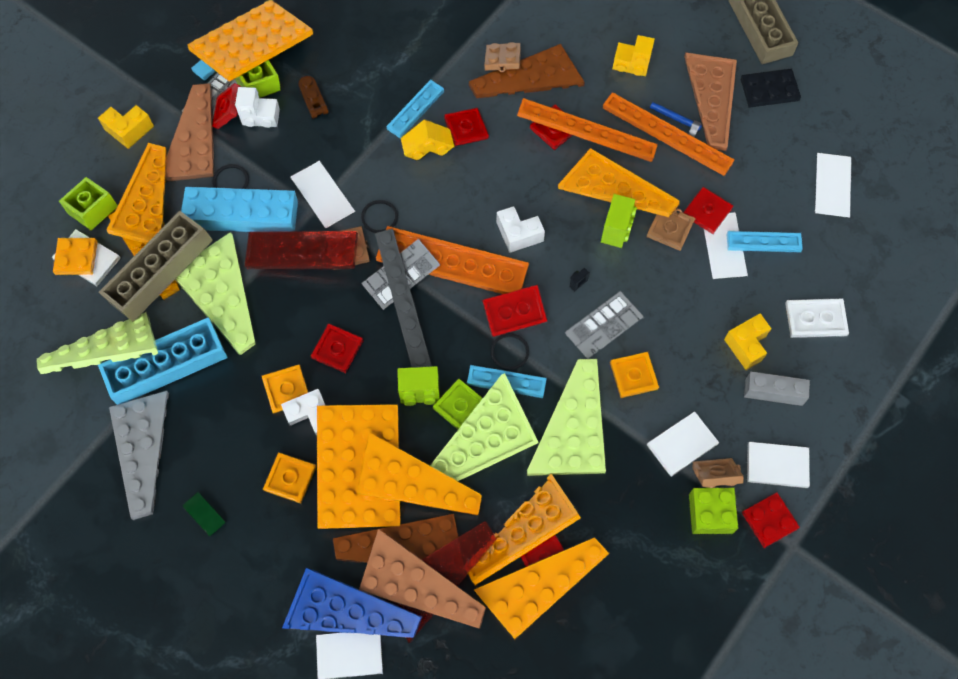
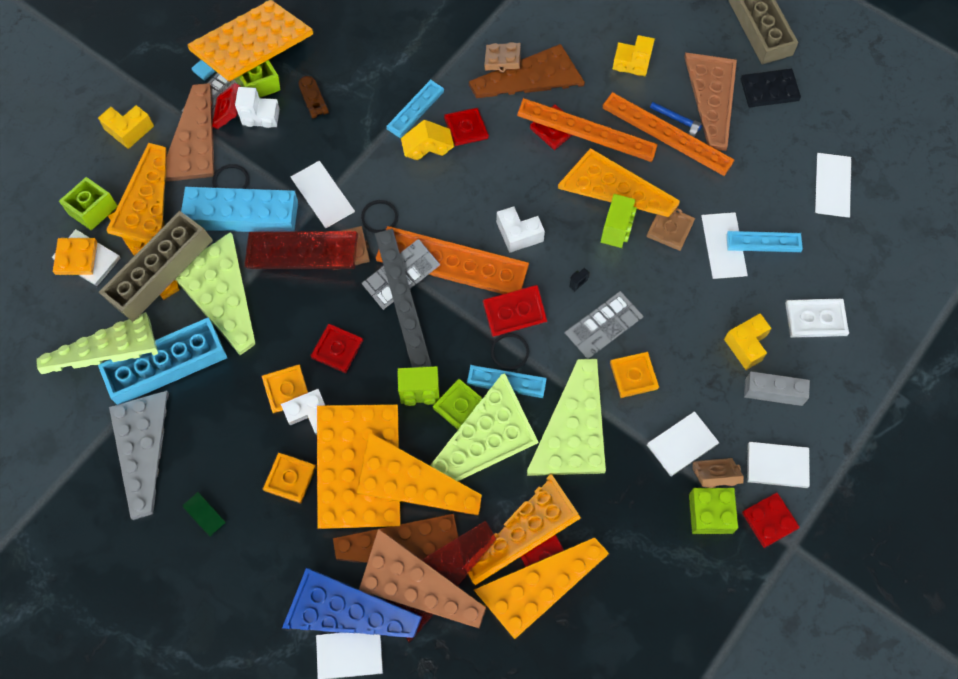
red plate [683,187,734,234] -> none

